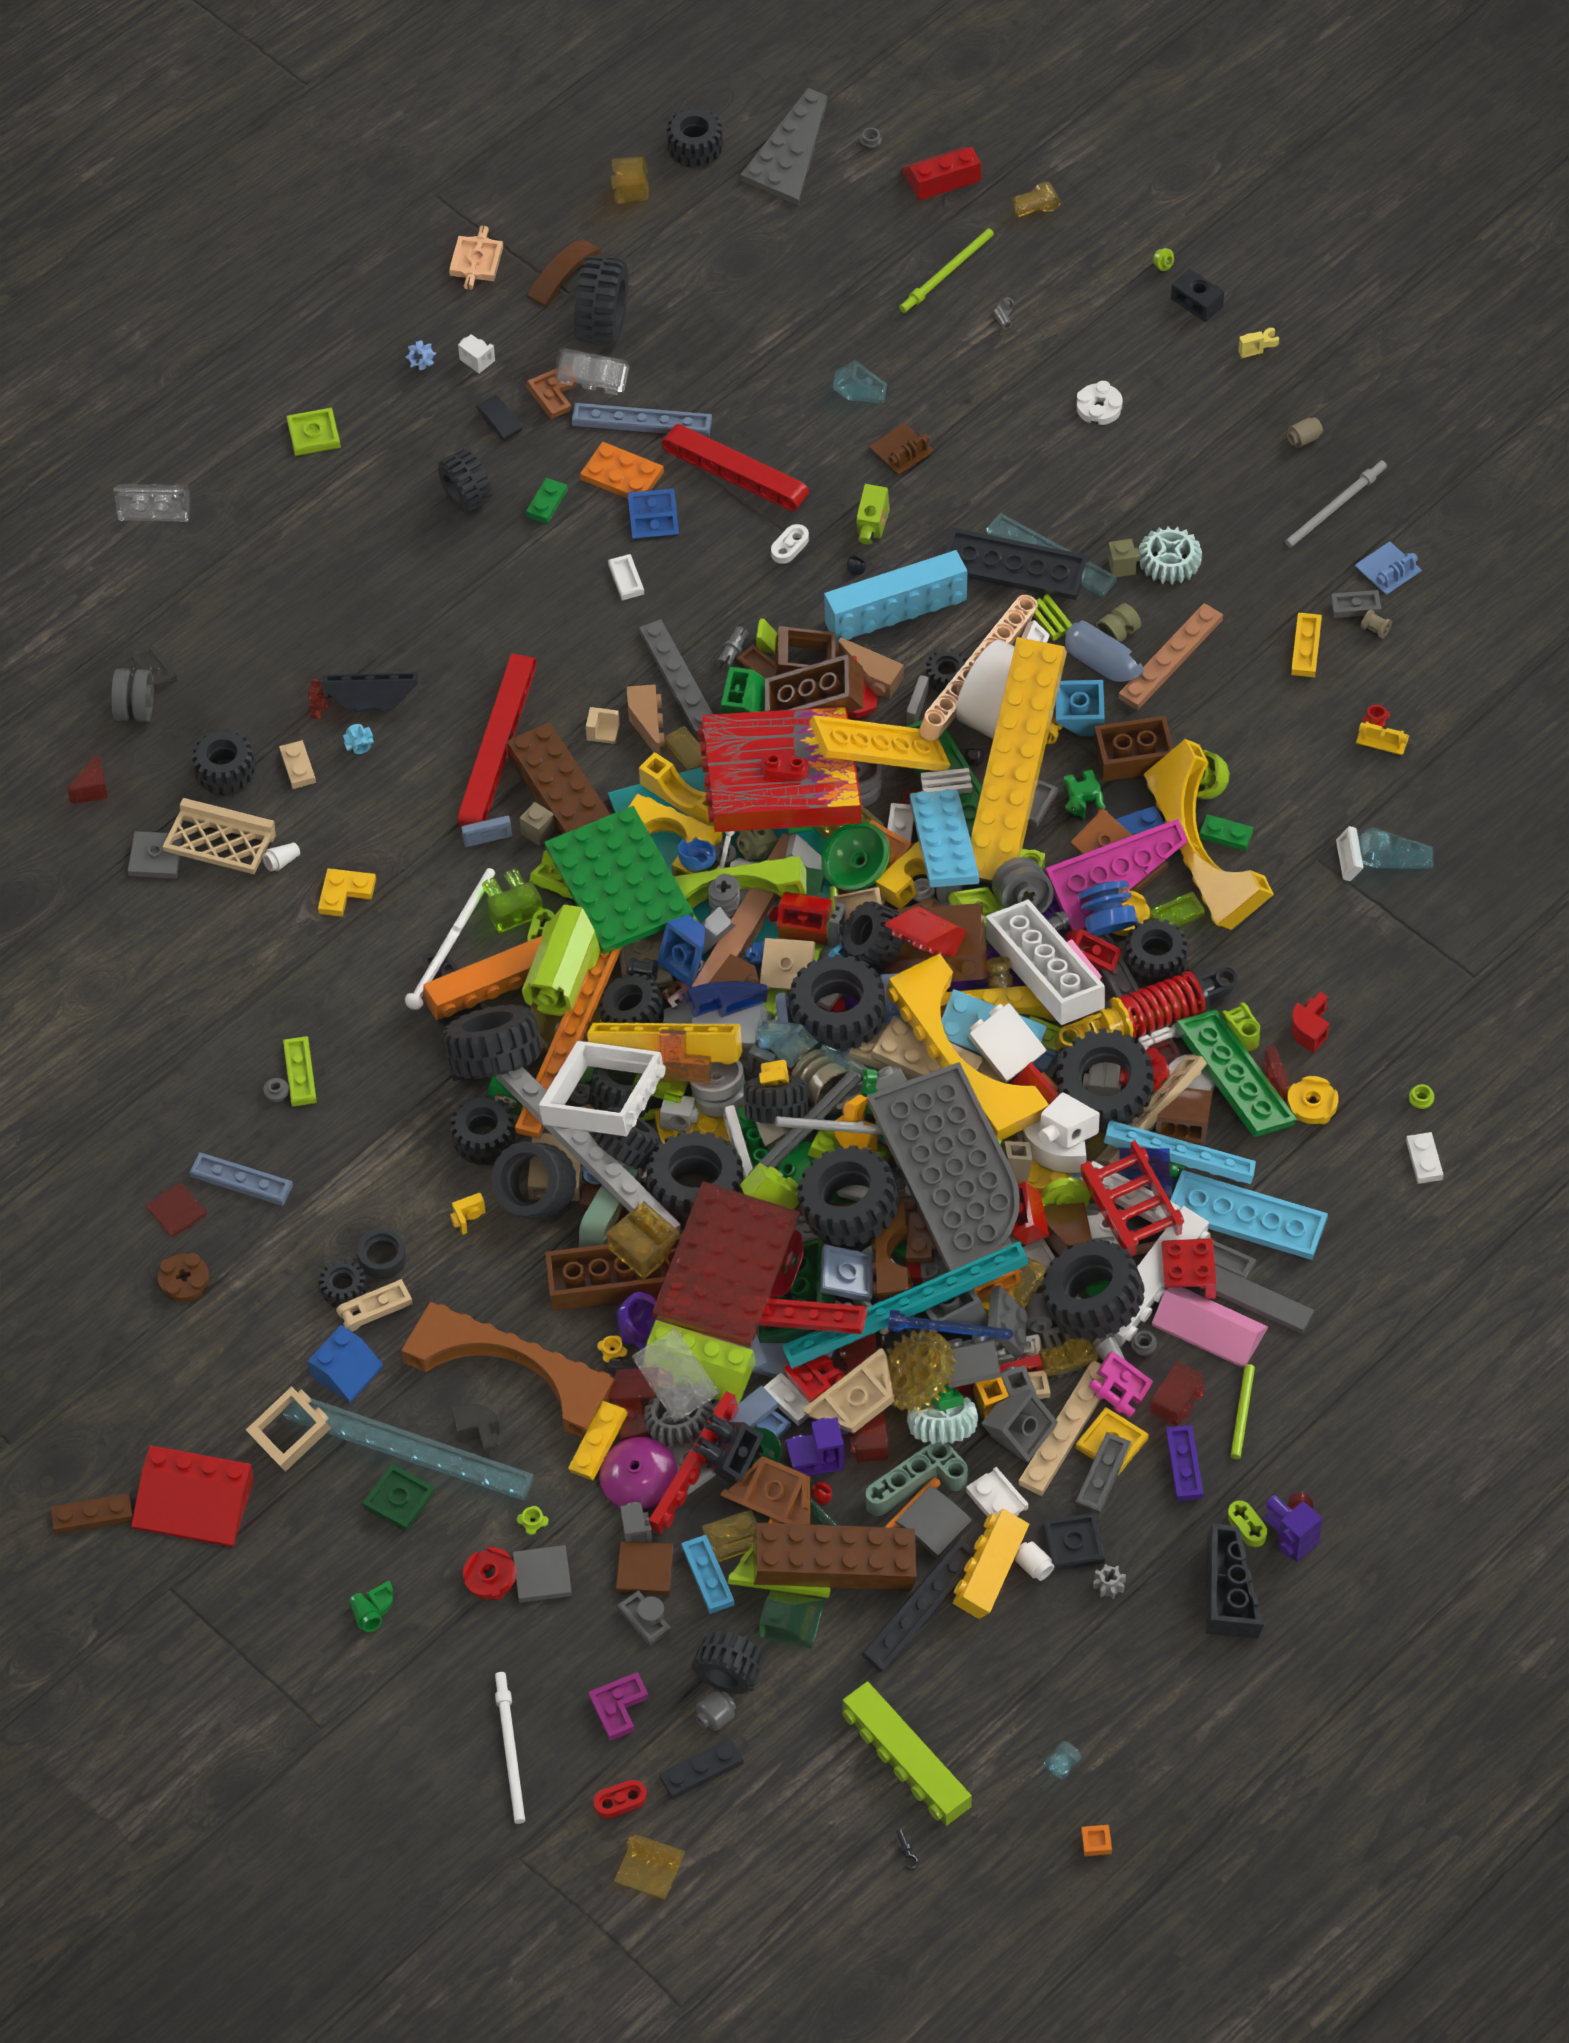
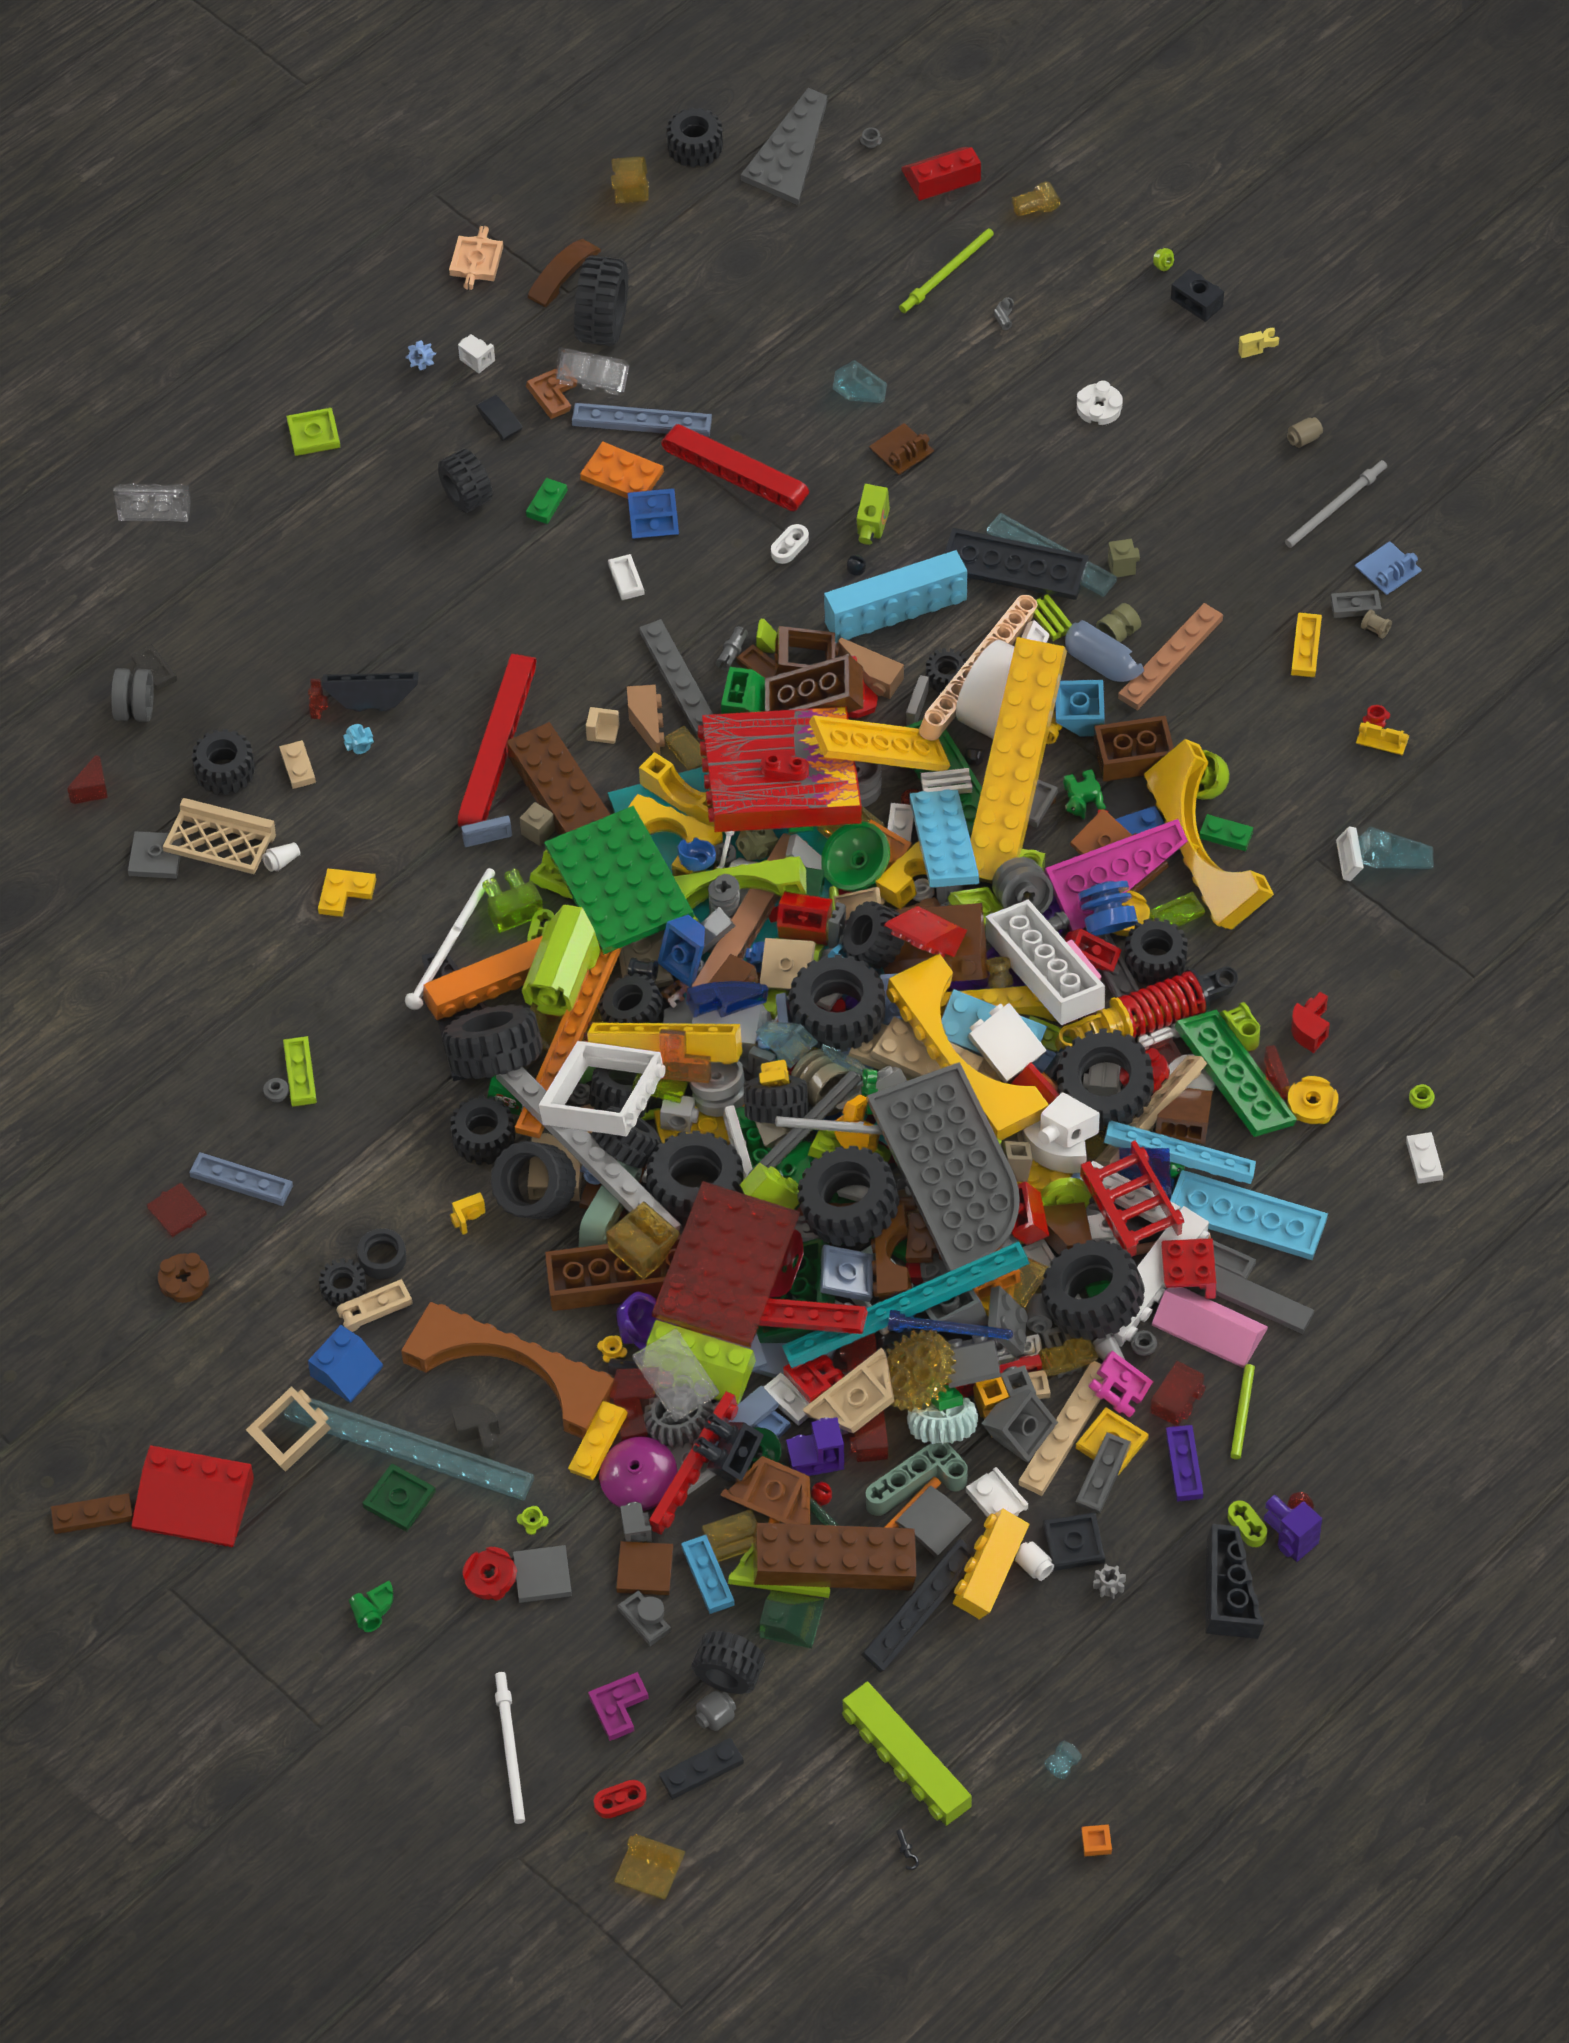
light aqua gear [1139,526,1202,585] -> none

